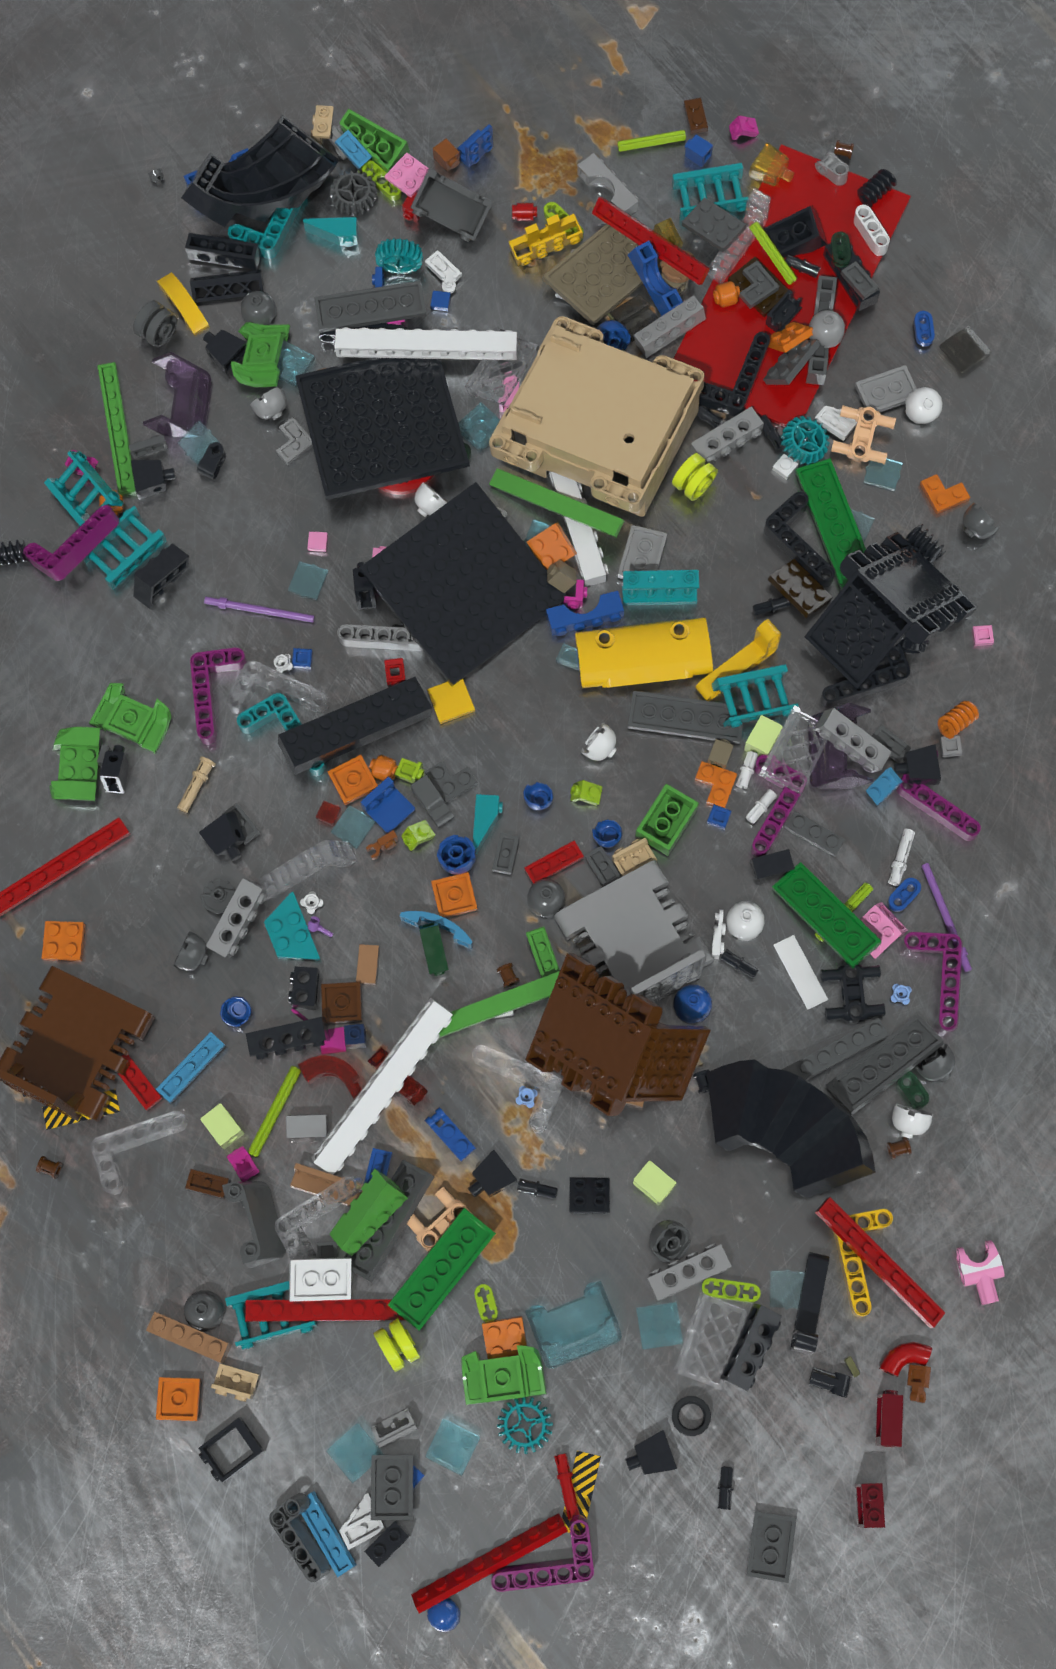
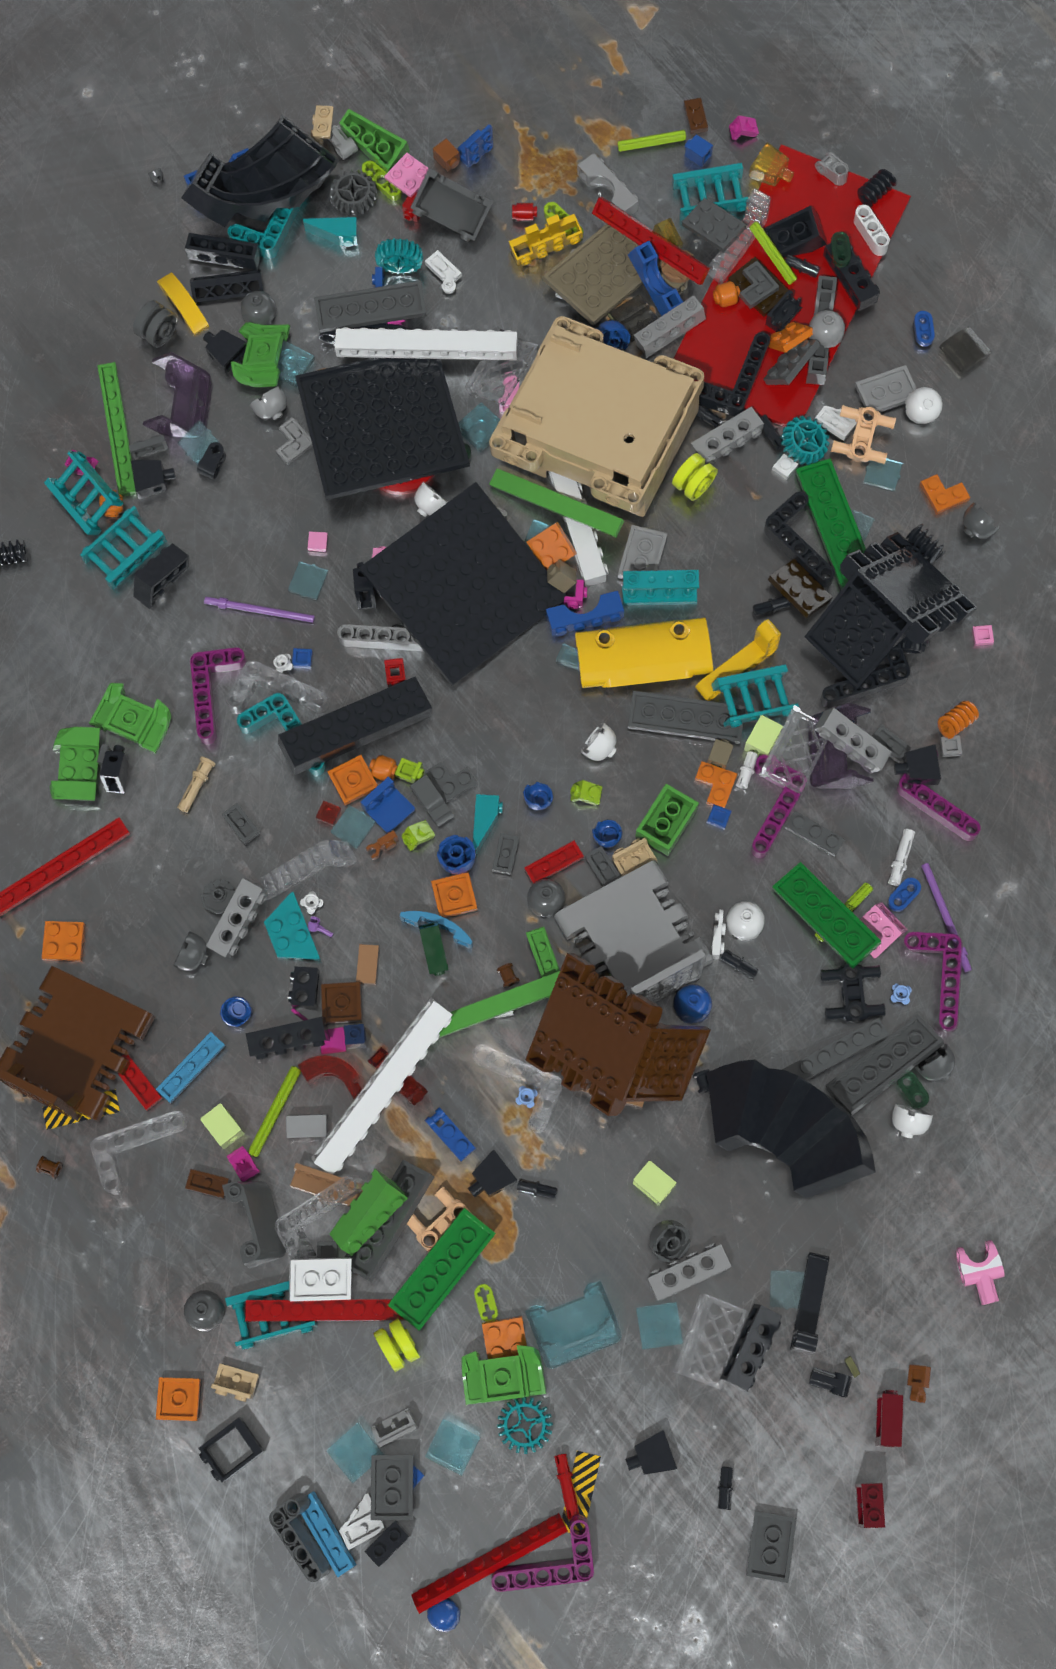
magenta beam [23,505,119,581] -> none
medium nougat arch [146,1312,232,1364] -> none
black torso [199,812,245,861] -> none
dark azure plate [335,130,372,170] -> none
blue plate [364,1148,393,1183] -> none
yellow tile [427,679,475,724] -> none
blue tile [430,291,451,311] -> none
black hinge [569,1177,610,1215] -> none
black tyre [672,1396,711,1436] -> none
lime beam [701,1278,761,1303] -> none
white axle [746,789,777,824] -> none
black hinge [750,849,795,880] -> none
white sticker [773,935,828,1010] -> none
red plate [815,1197,945,1329] -> none
reddish brown bush [834,140,854,160] -> none
yellow beam [834,1209,893,1317] -> none
dark grey plate [841,261,878,300] -> none
dark azure plate [866,767,903,805] -> none
red cylinder [879,1342,932,1377] -> none
reddish brown bush [886,1137,912,1160] -> none

